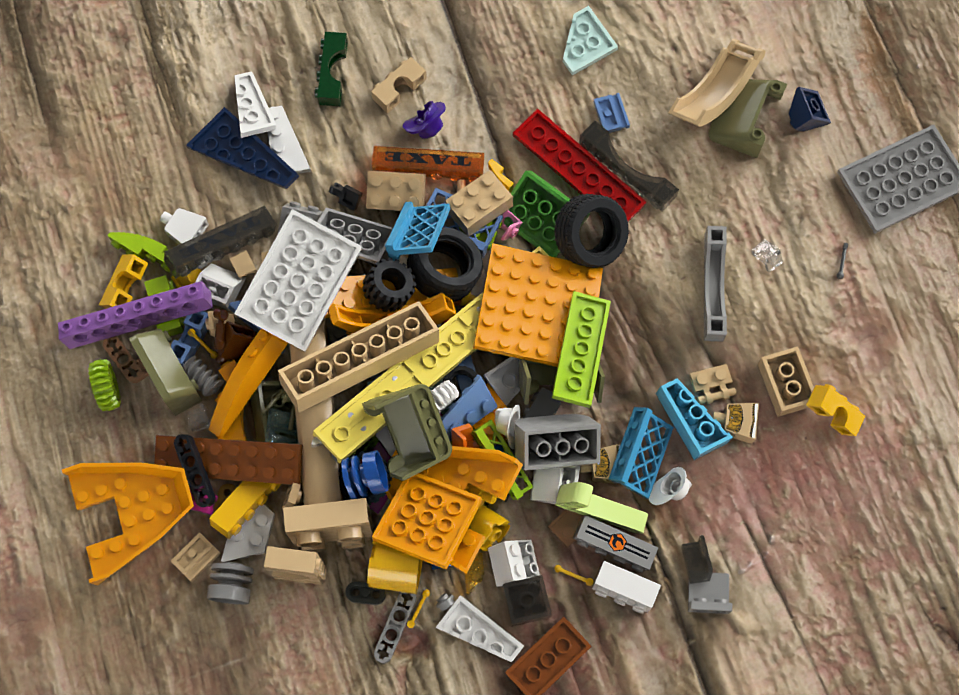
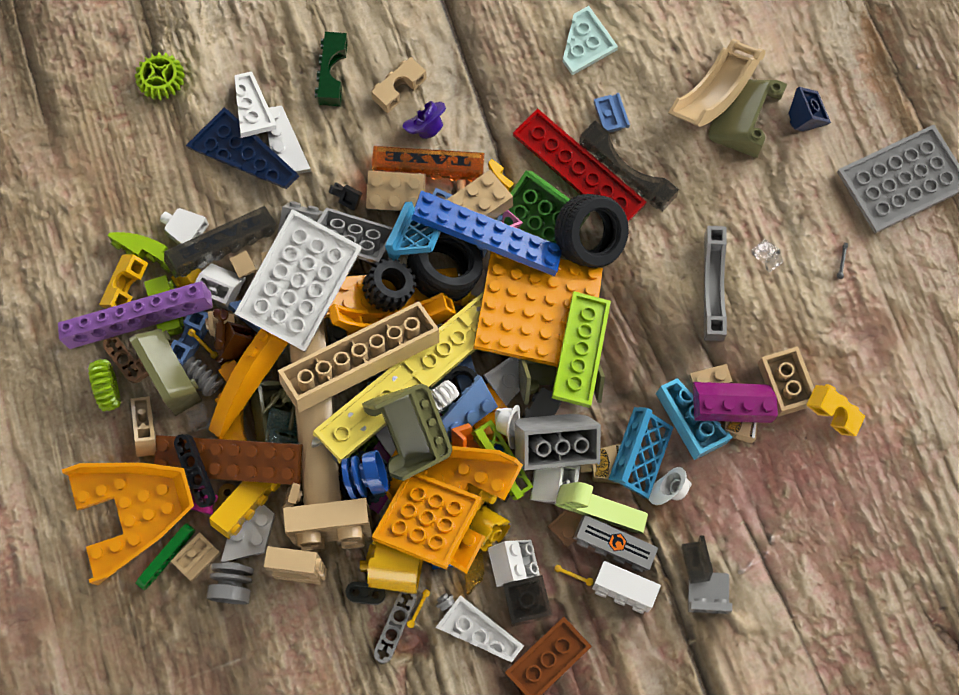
none -> tan slope [130,396,156,457]
none -> lime gear [135,52,185,100]
none -> green beam [135,523,195,591]
none -> yellow hand [360,544,373,572]
none -> plate [411,190,562,276]
none -> magenta slope [693,382,778,423]

